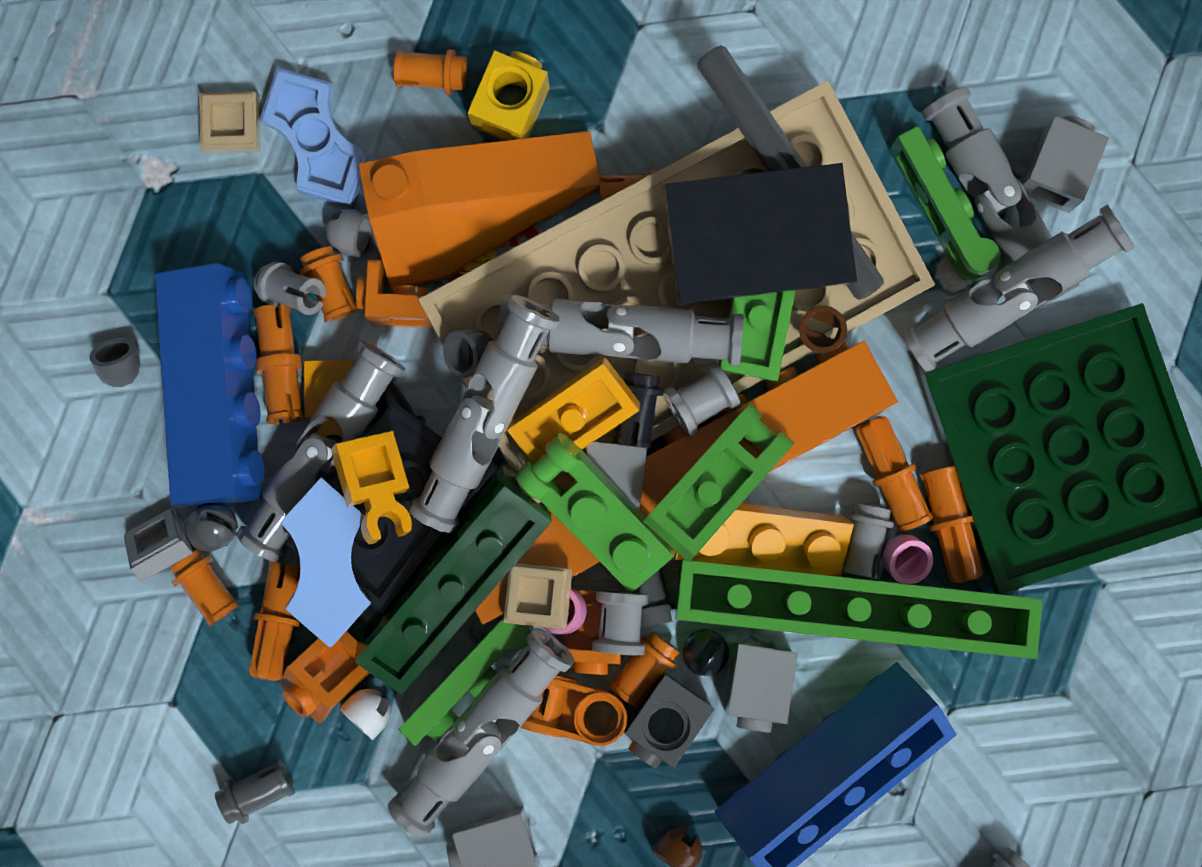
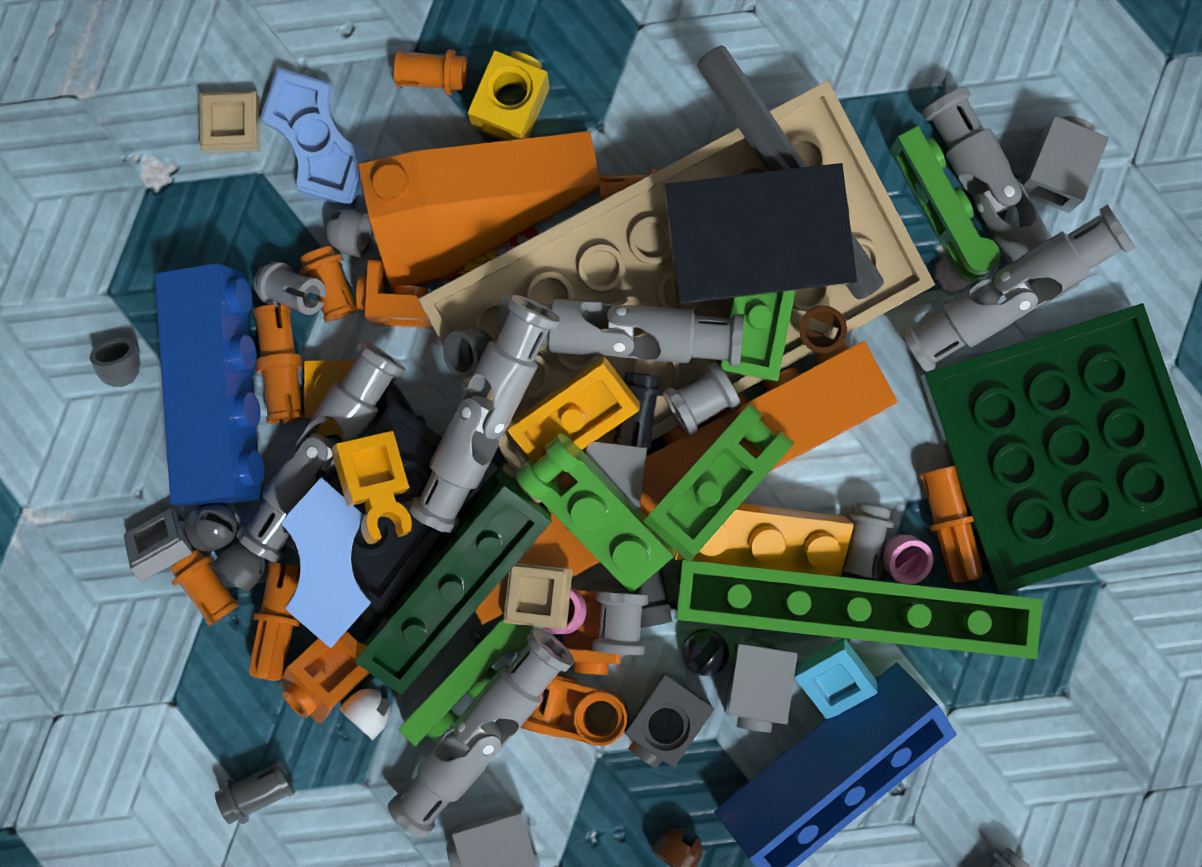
orange pin [609,631,680,709] -> none
orange axle [857,416,934,532] -> none
none -> dark grey hinge [213,543,265,593]
none -> medium azure plate [794,638,878,719]

